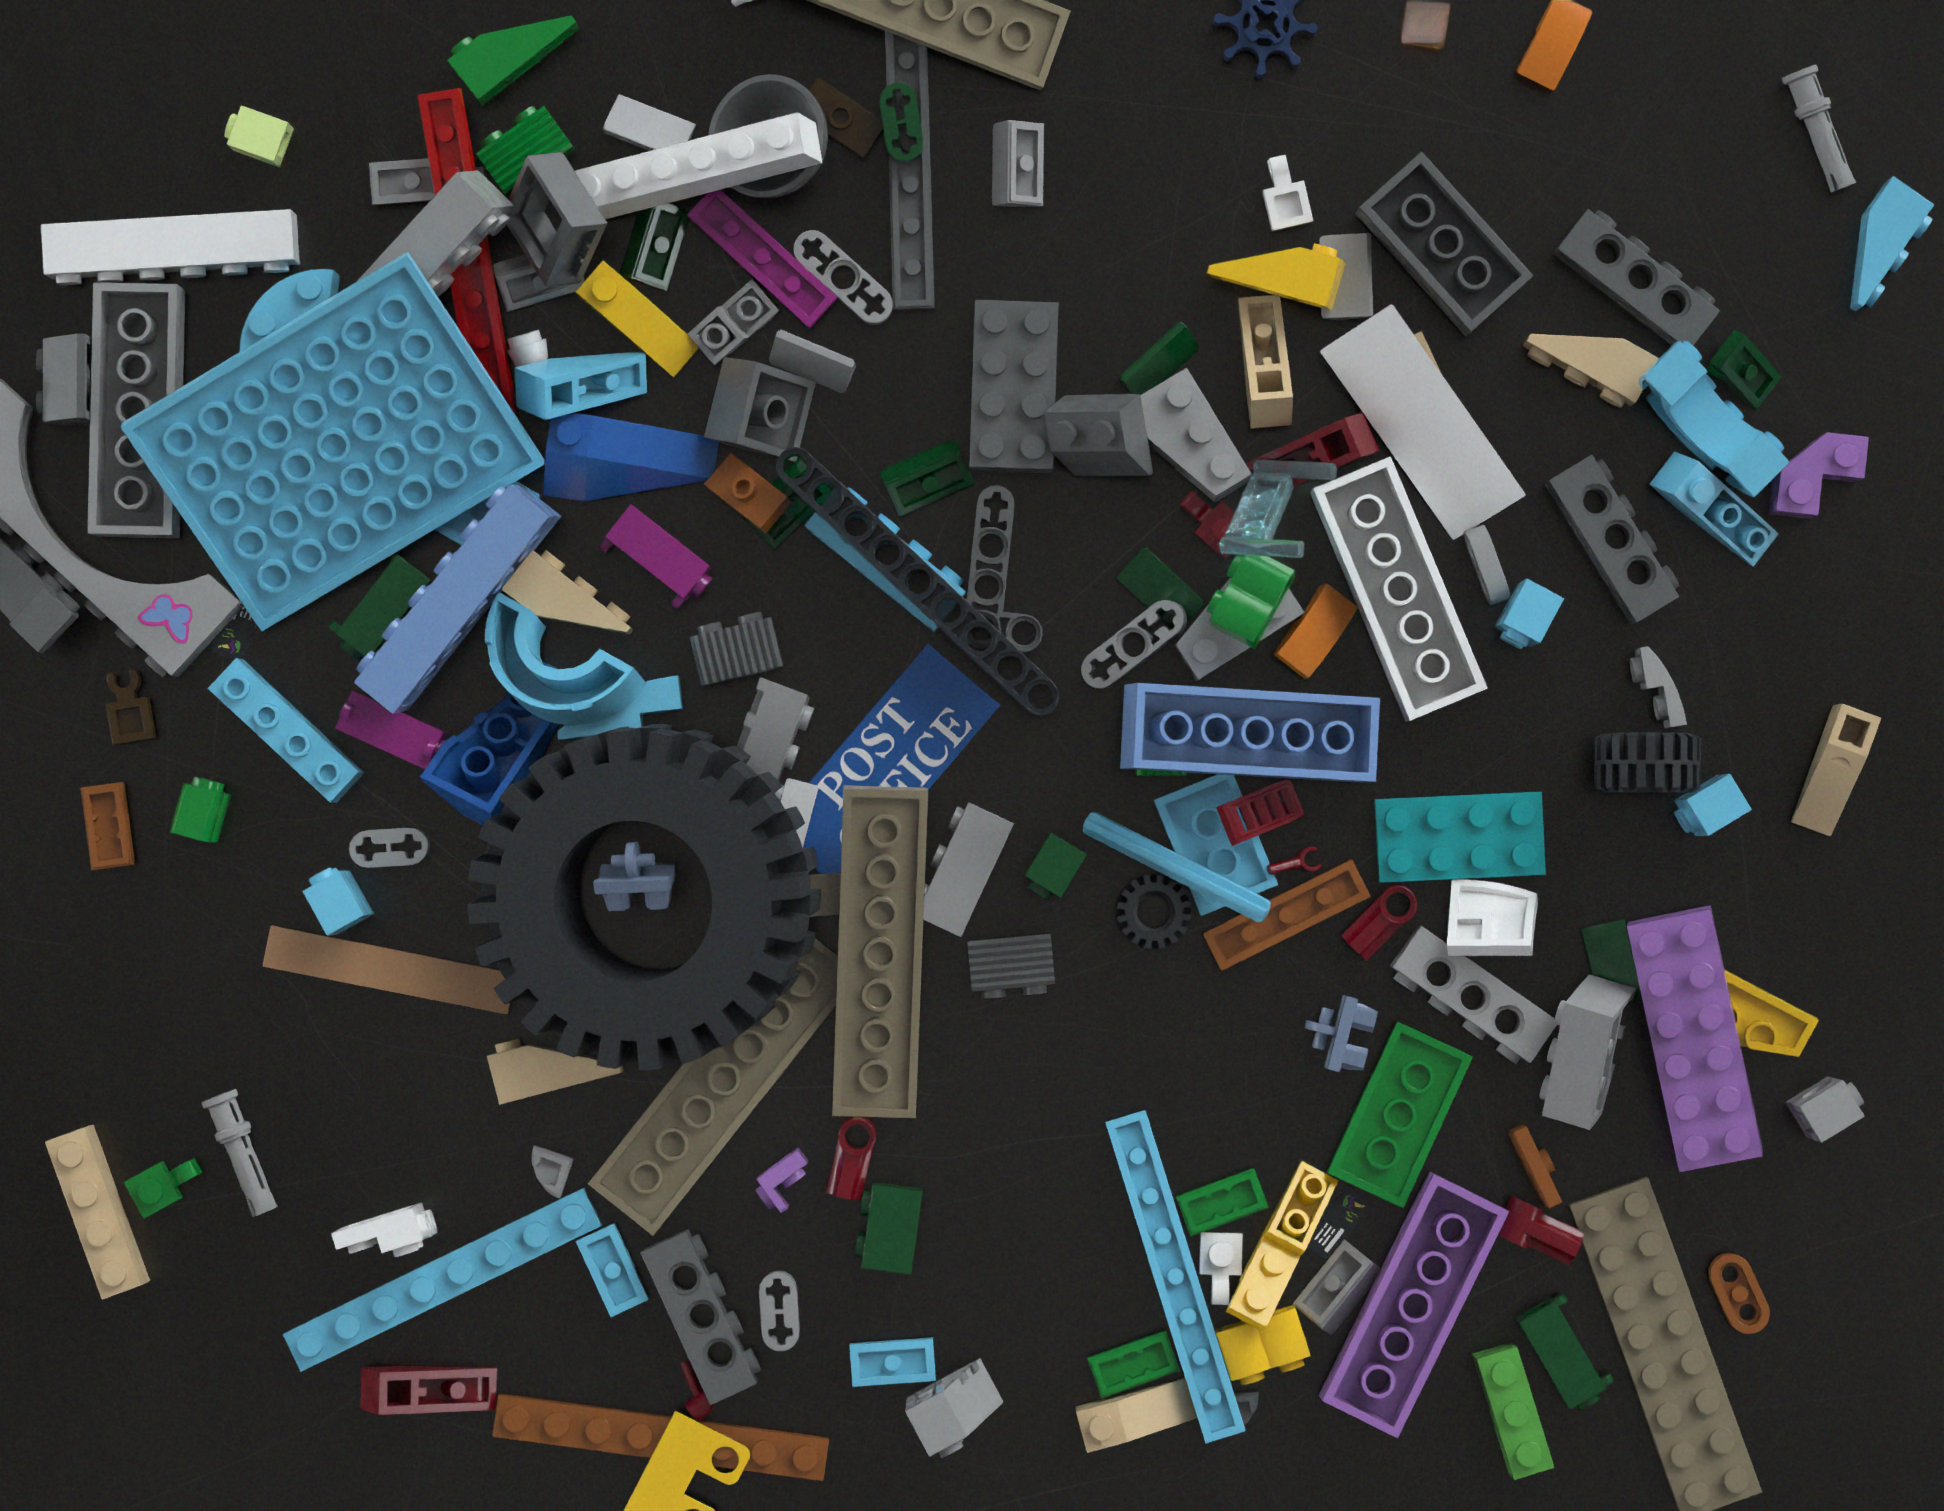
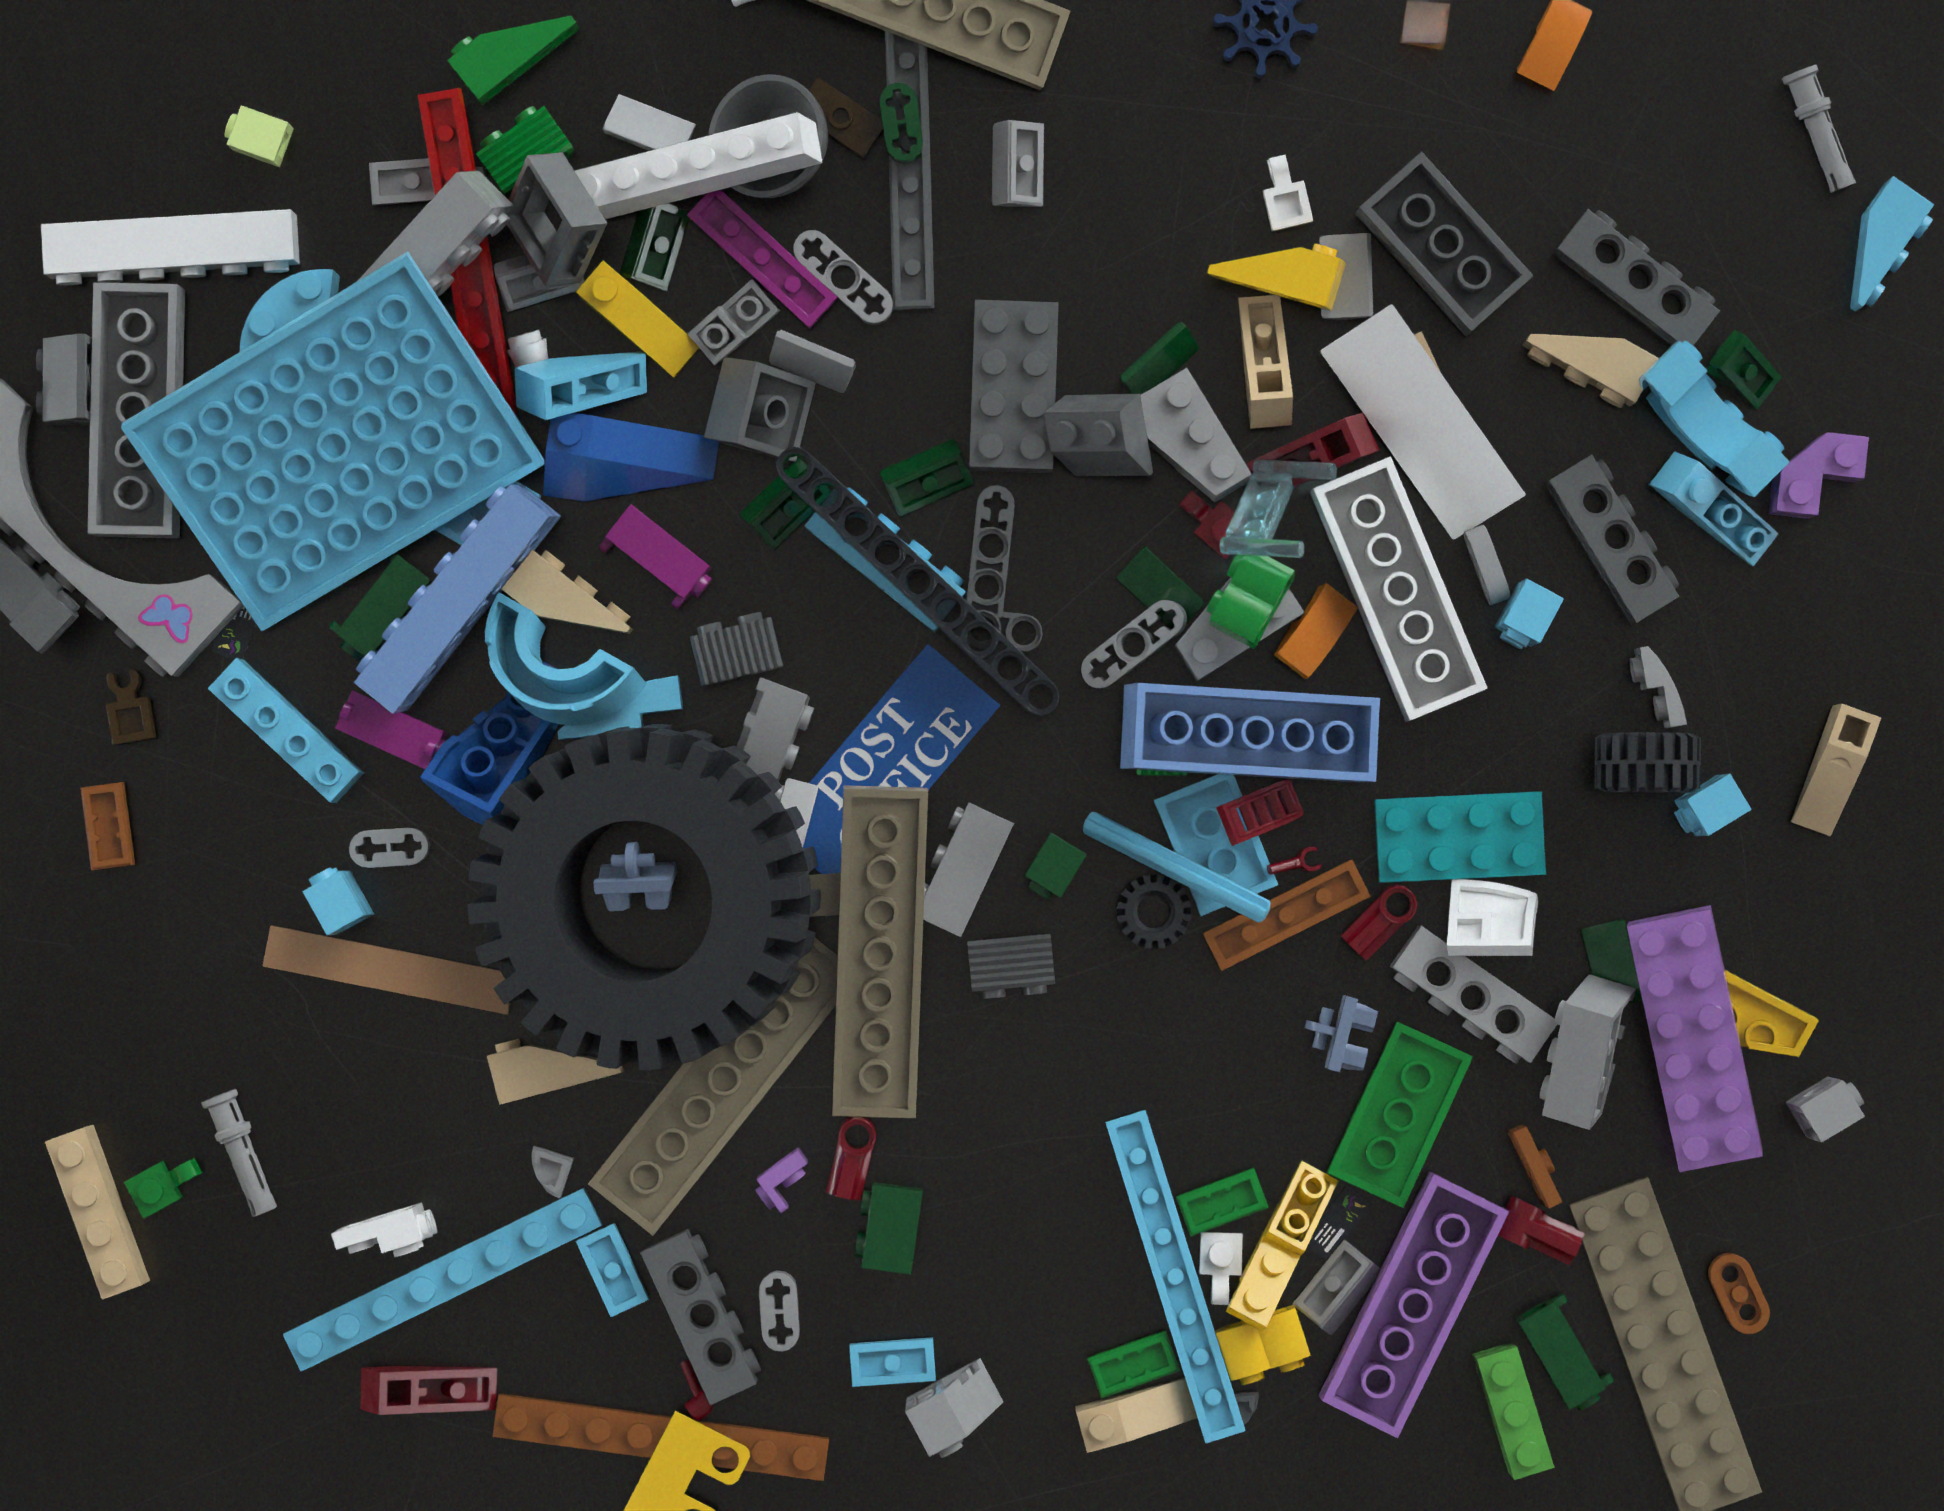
green brick [170,777,231,843] -> none
dark orange plate [704,453,792,534] -> none

